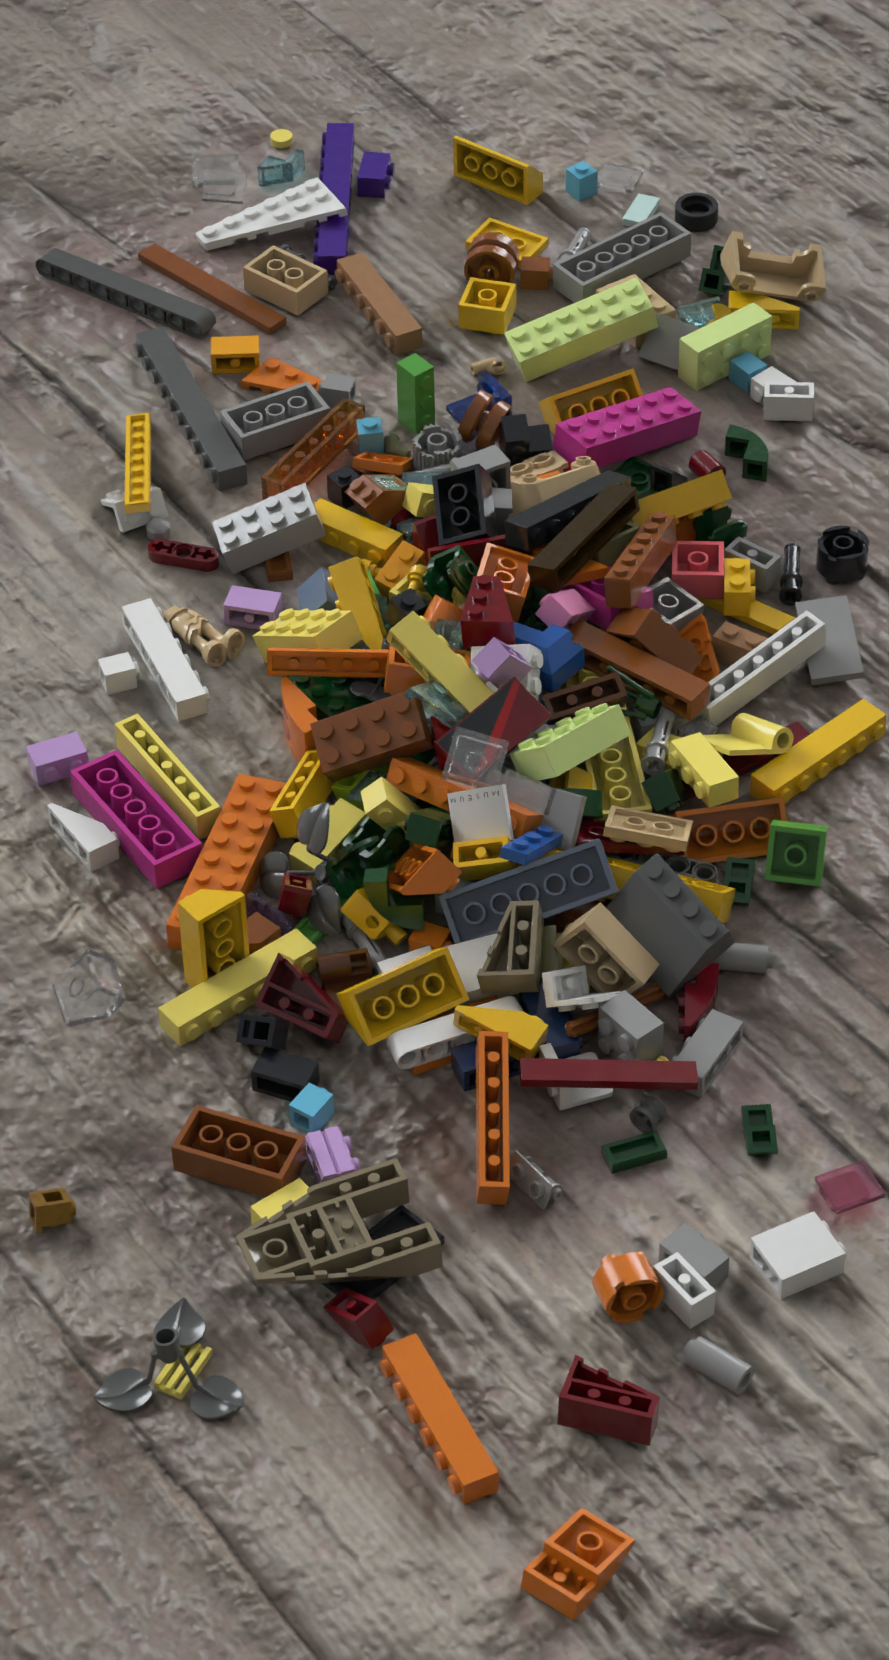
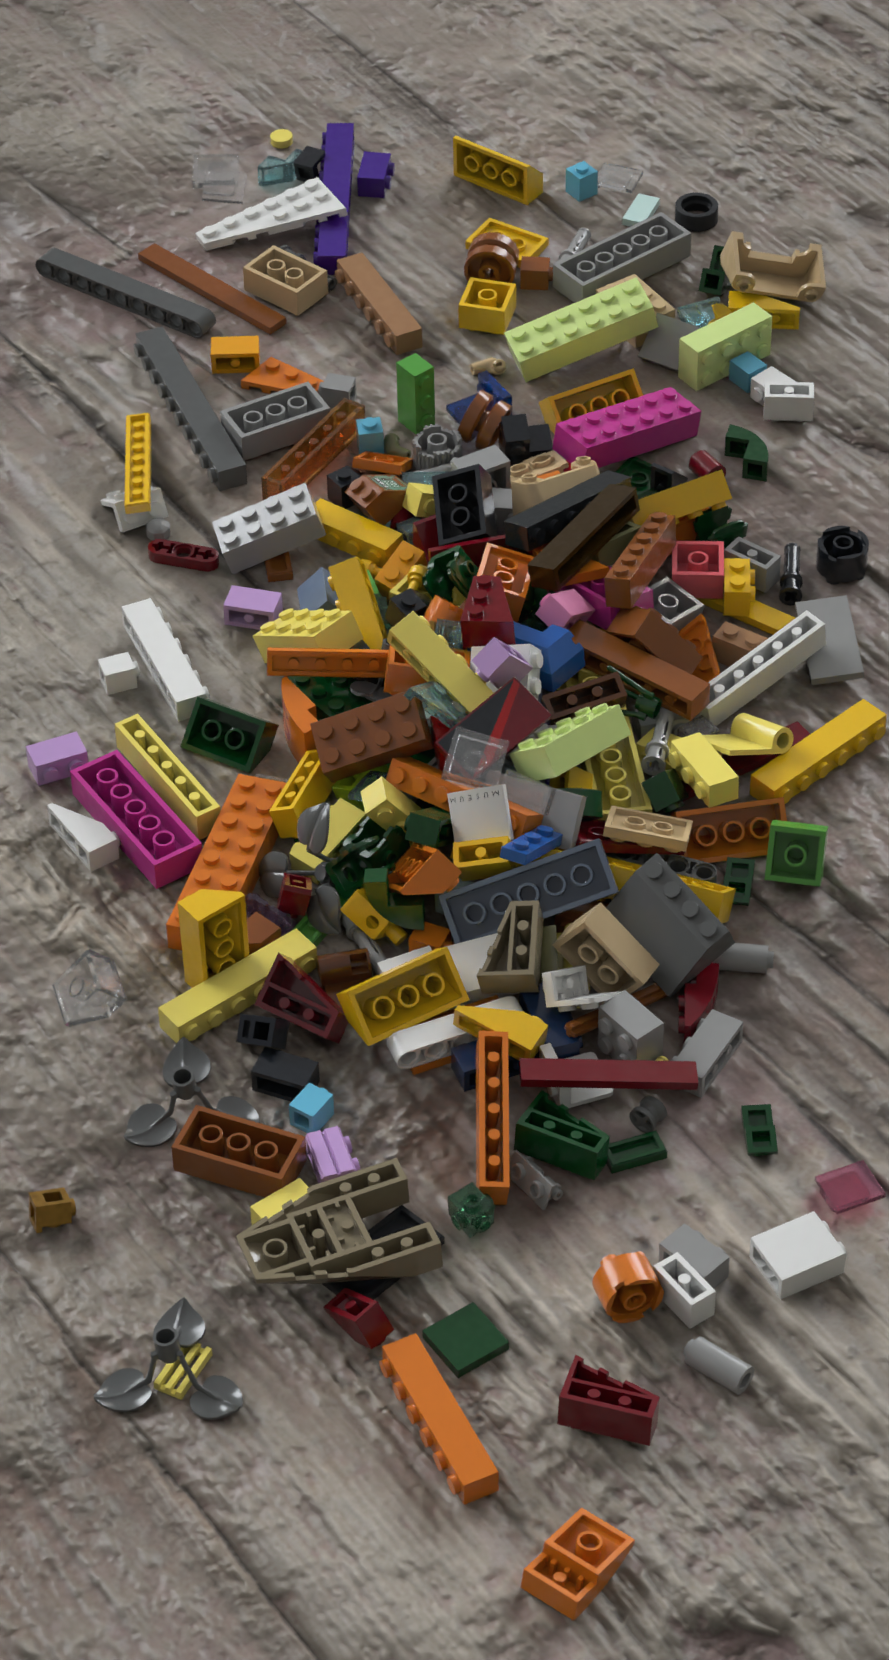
tan piece [163,605,245,667] -> none
none -> dark grey plant [124,1037,260,1147]
none -> dark green slope [180,697,279,773]
none -> black panel [293,146,326,182]
none -> dark green tile [422,1302,509,1378]
none -> clear green brick [448,1182,495,1238]
none -> dark green wedge [513,1090,610,1180]

